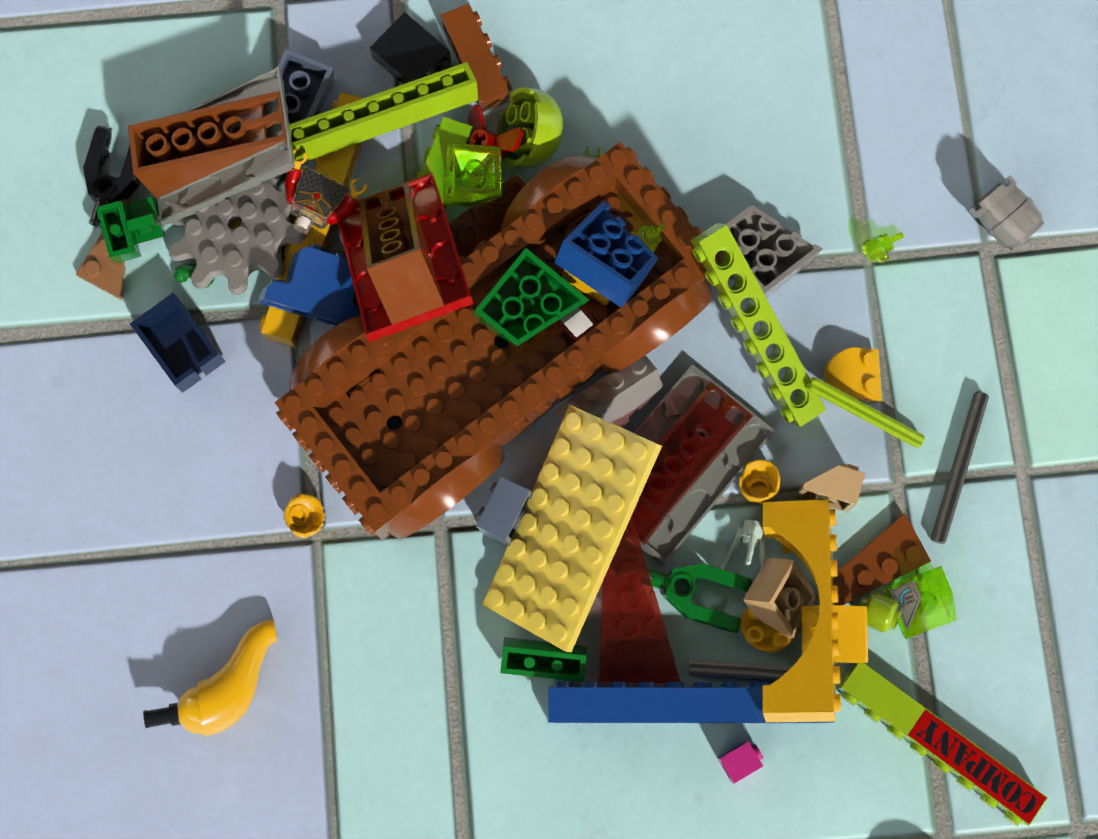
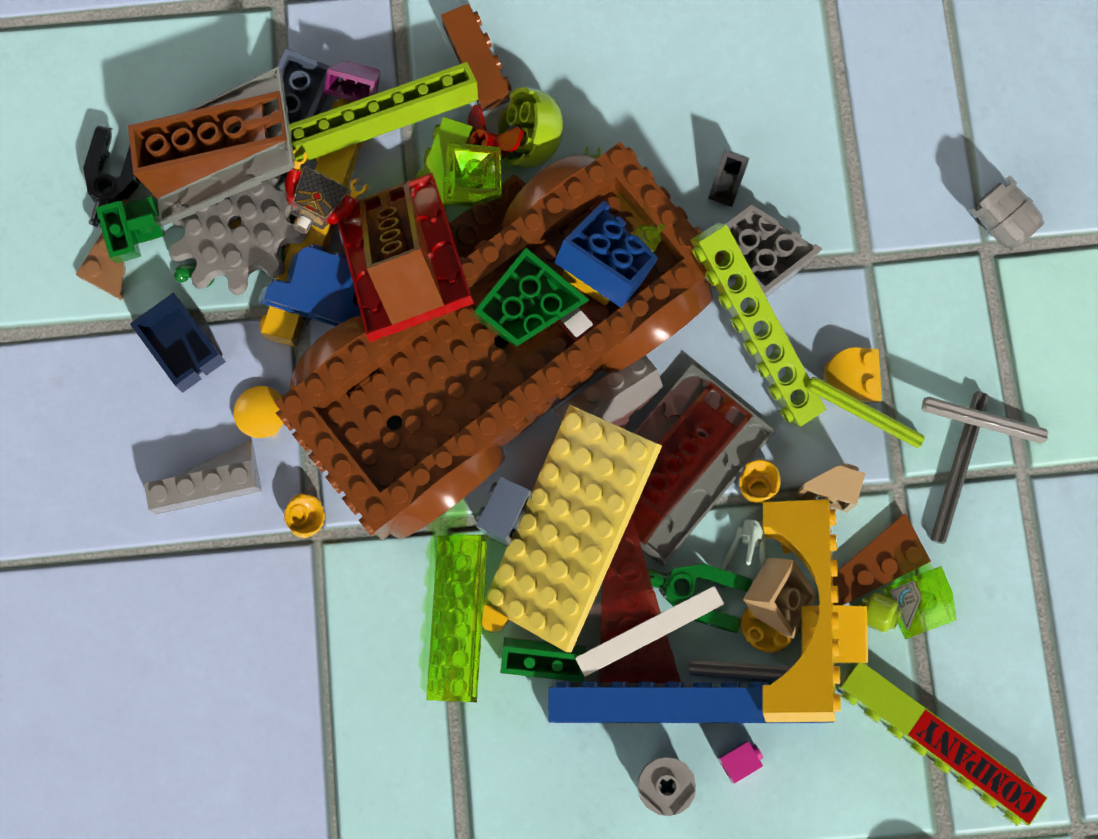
yellow animal [143,619,277,737] -> none
black brick [370,12,451,84] -> none
clear neon green piece [862,232,904,264] -> none
none -> light grey wedge [144,439,262,514]
none -> yellow dish [233,386,284,438]
none -> magenta torso [324,61,381,102]
none -> clear neon green plate [426,534,488,703]
none -> yellow brick [479,604,509,633]
none -> white sticker [575,586,724,676]
none -> light grey piece [637,757,696,816]
none -> black slope [708,149,750,207]
none -> light grey axle [921,397,1048,443]

